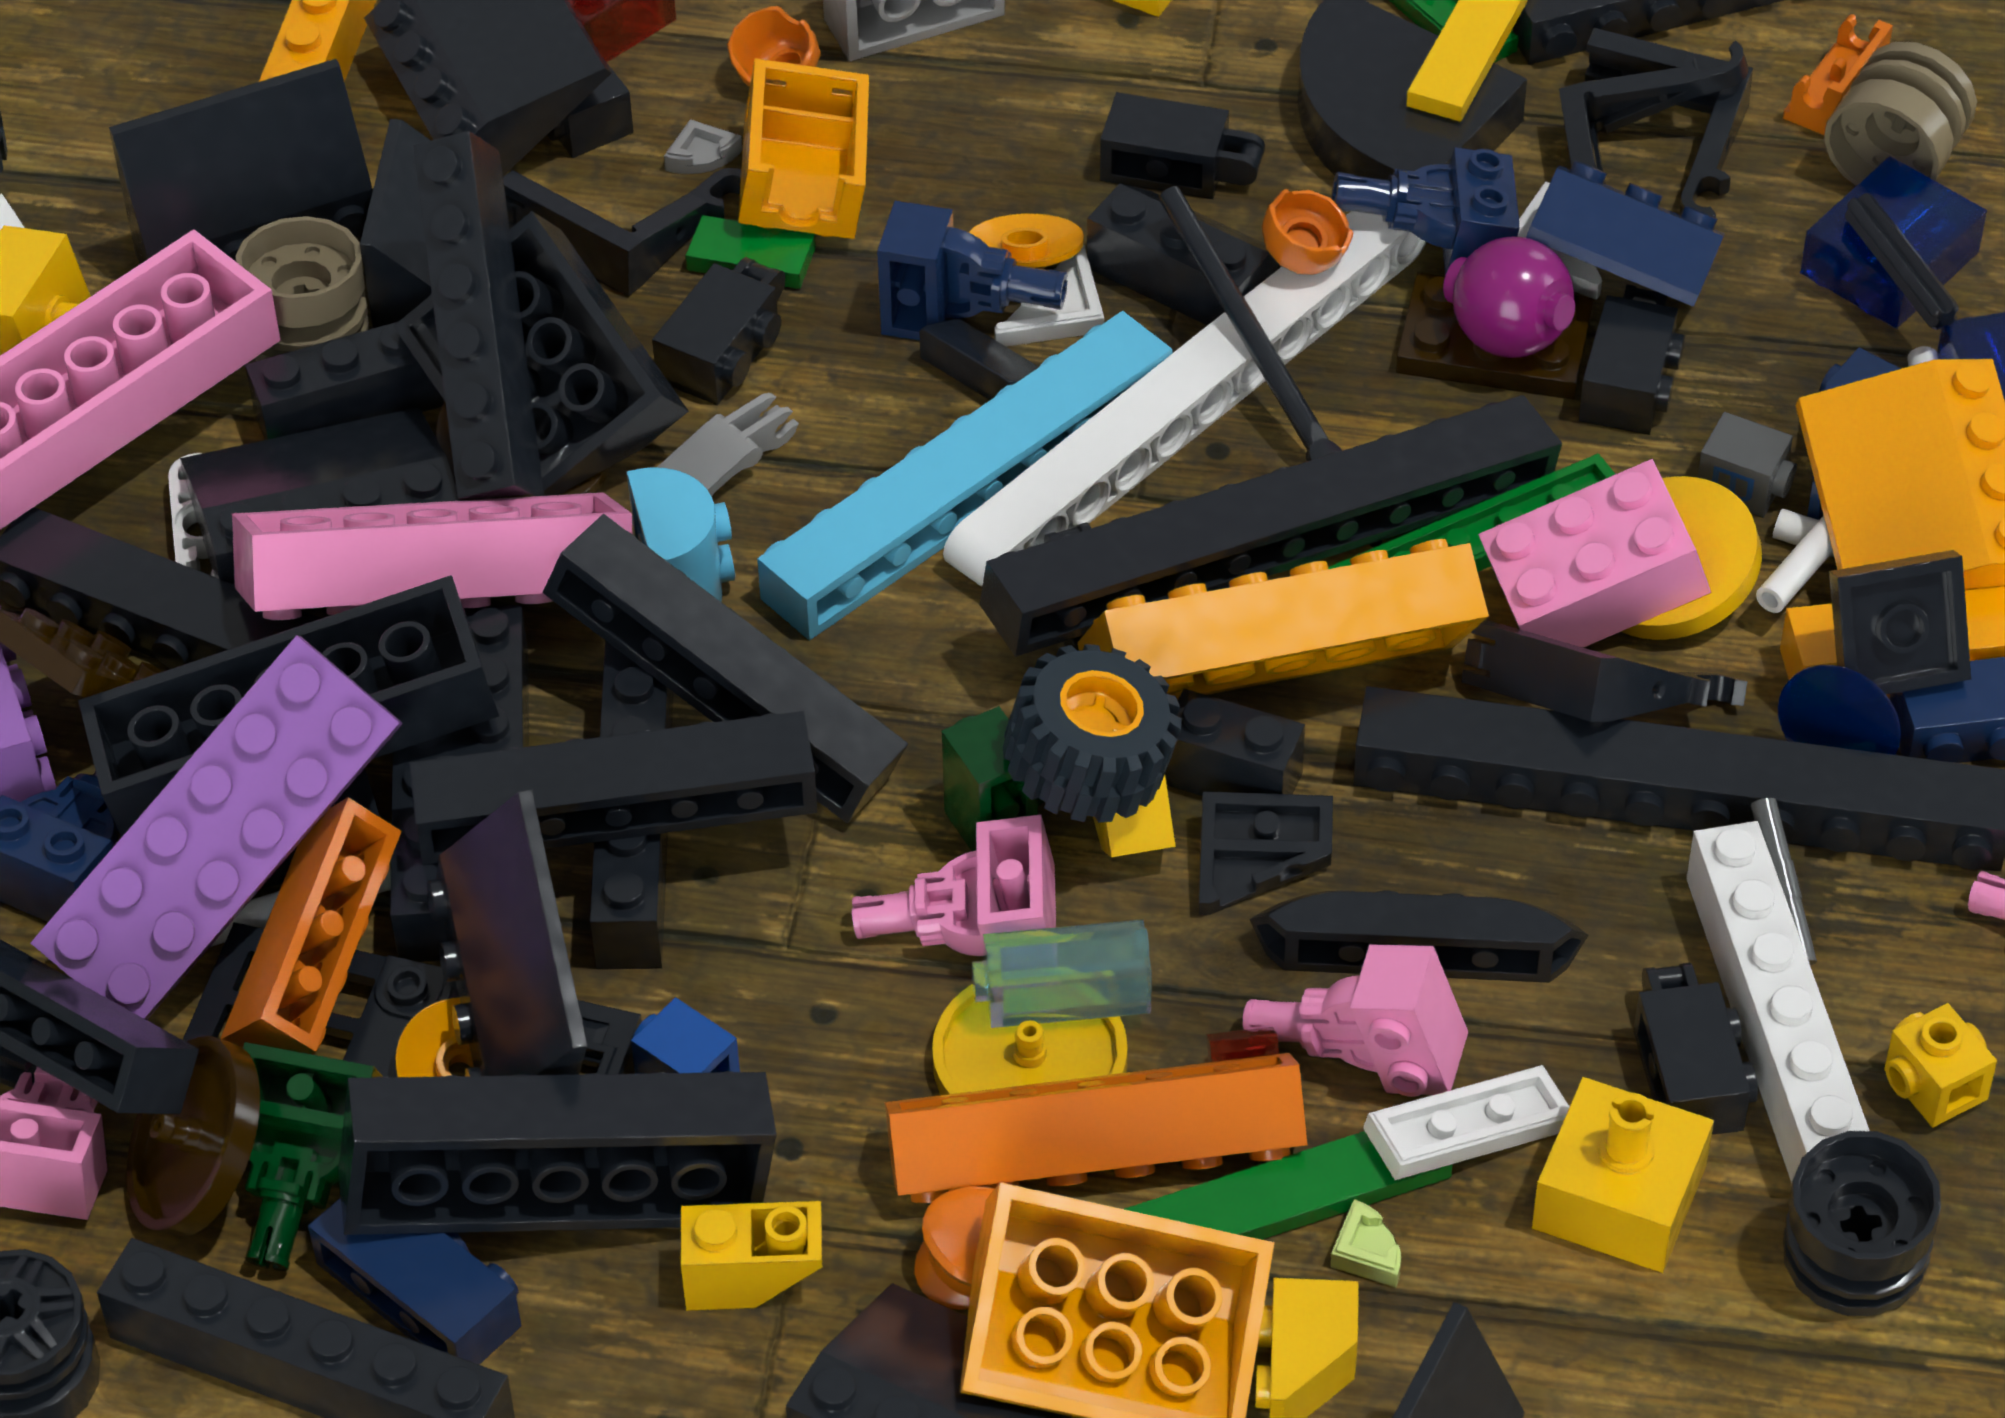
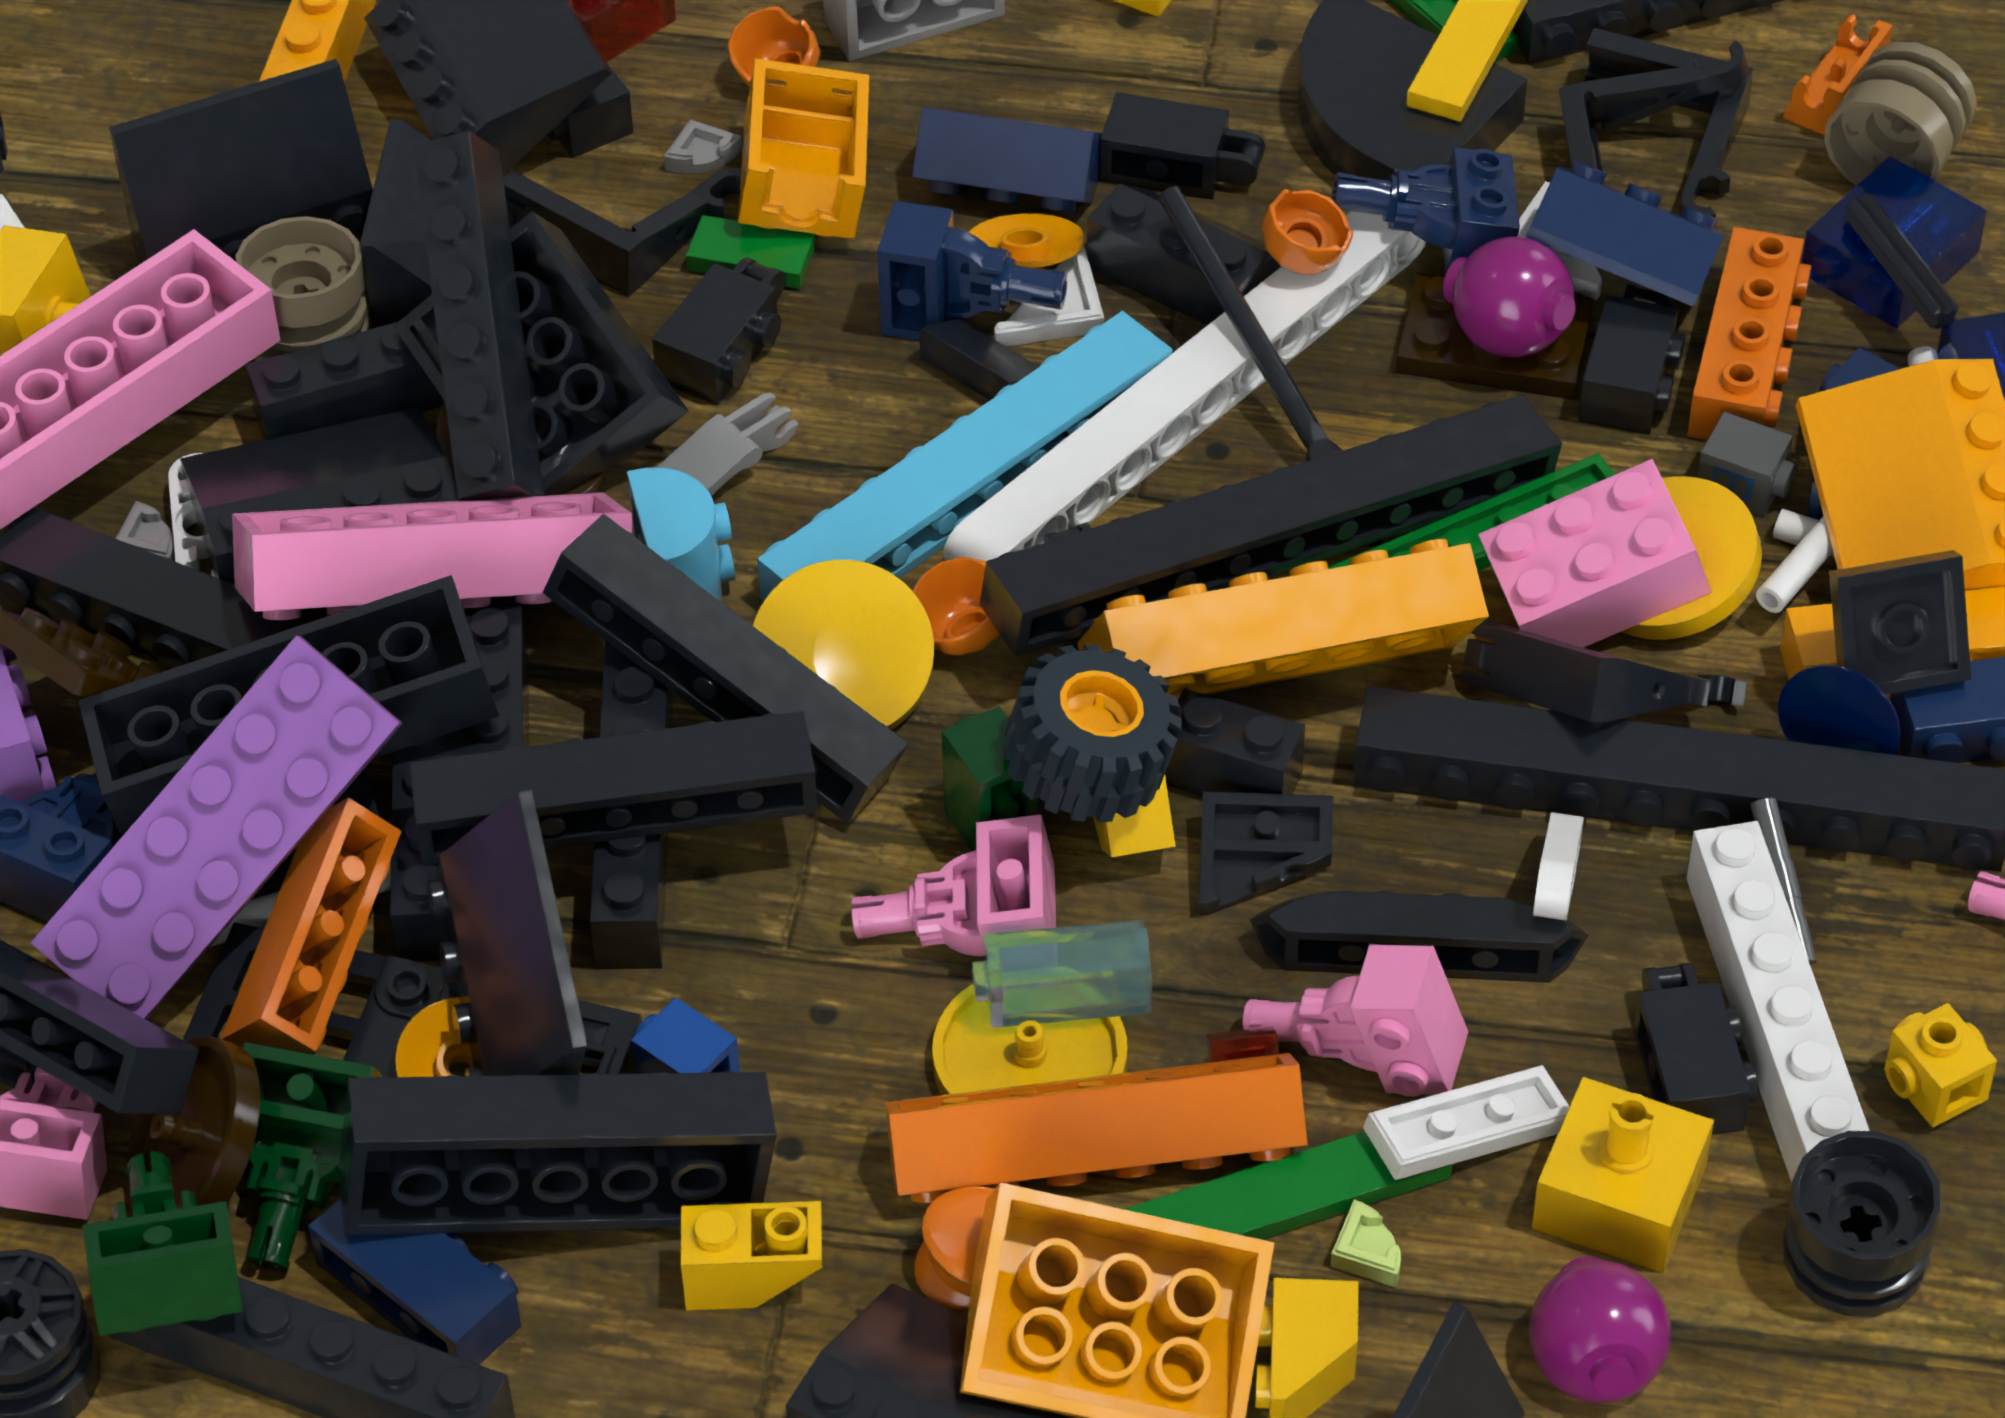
none -> dark green brick [83,1152,243,1336]
none -> light grey tile [115,501,176,562]
none -> yellow piece [753,560,934,730]
none -> dark blue slope [912,107,1102,212]
none -> orange hair [912,556,1000,656]
none -> magenta brick [1529,1257,1671,1403]
none -> white beam [1533,812,1584,921]
none -> orange brick [1687,227,1812,441]

